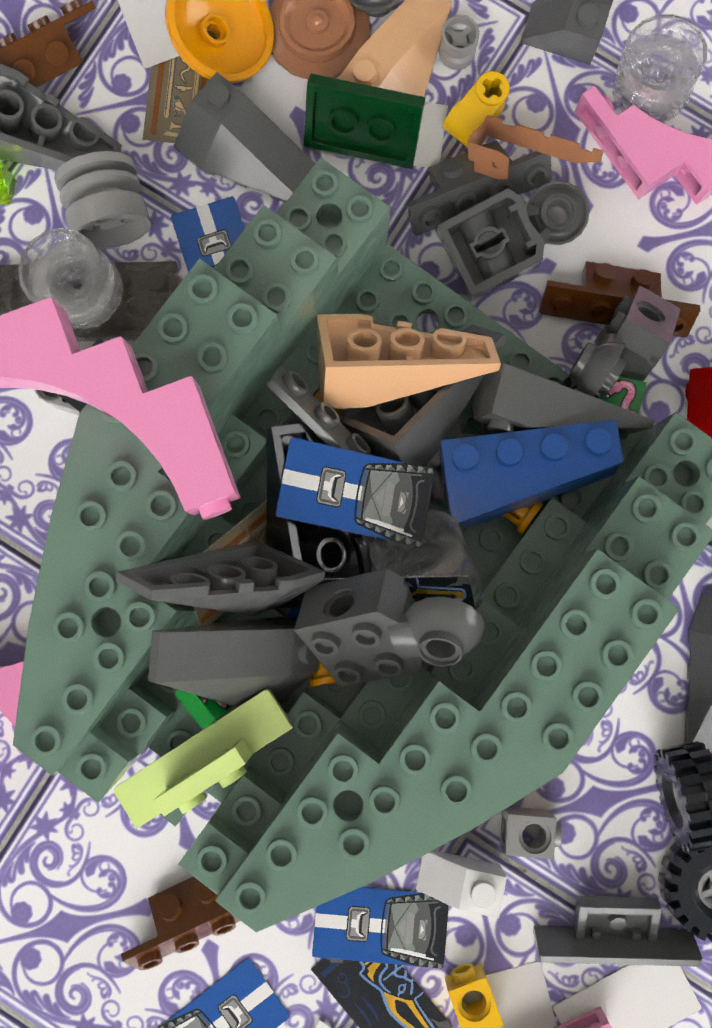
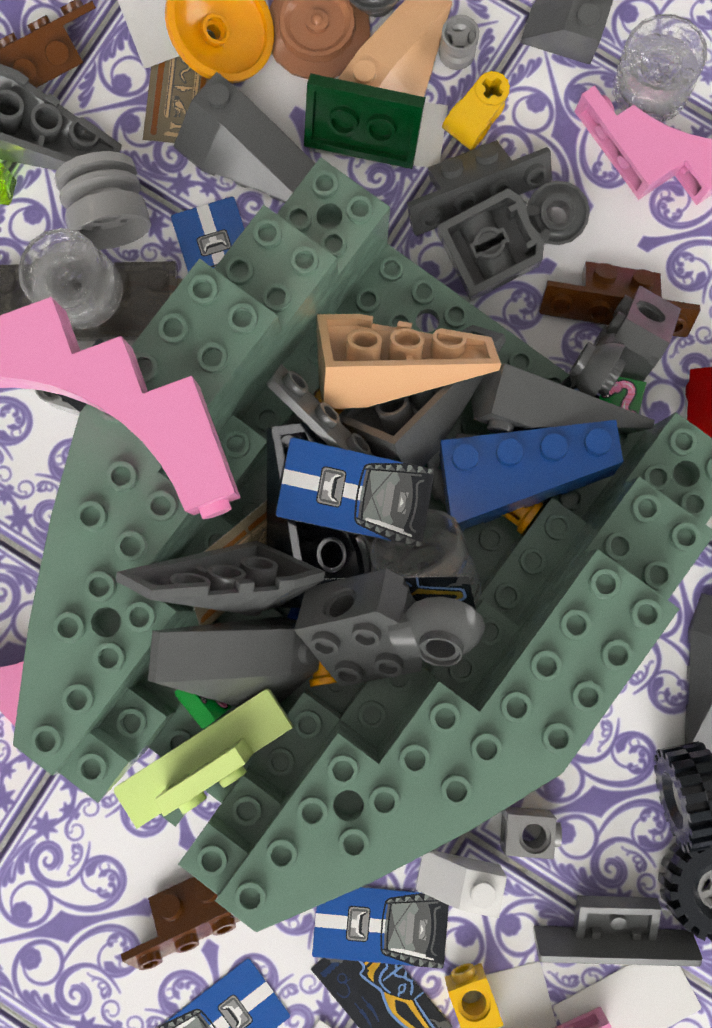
nougat piece [468,115,603,180] -> none

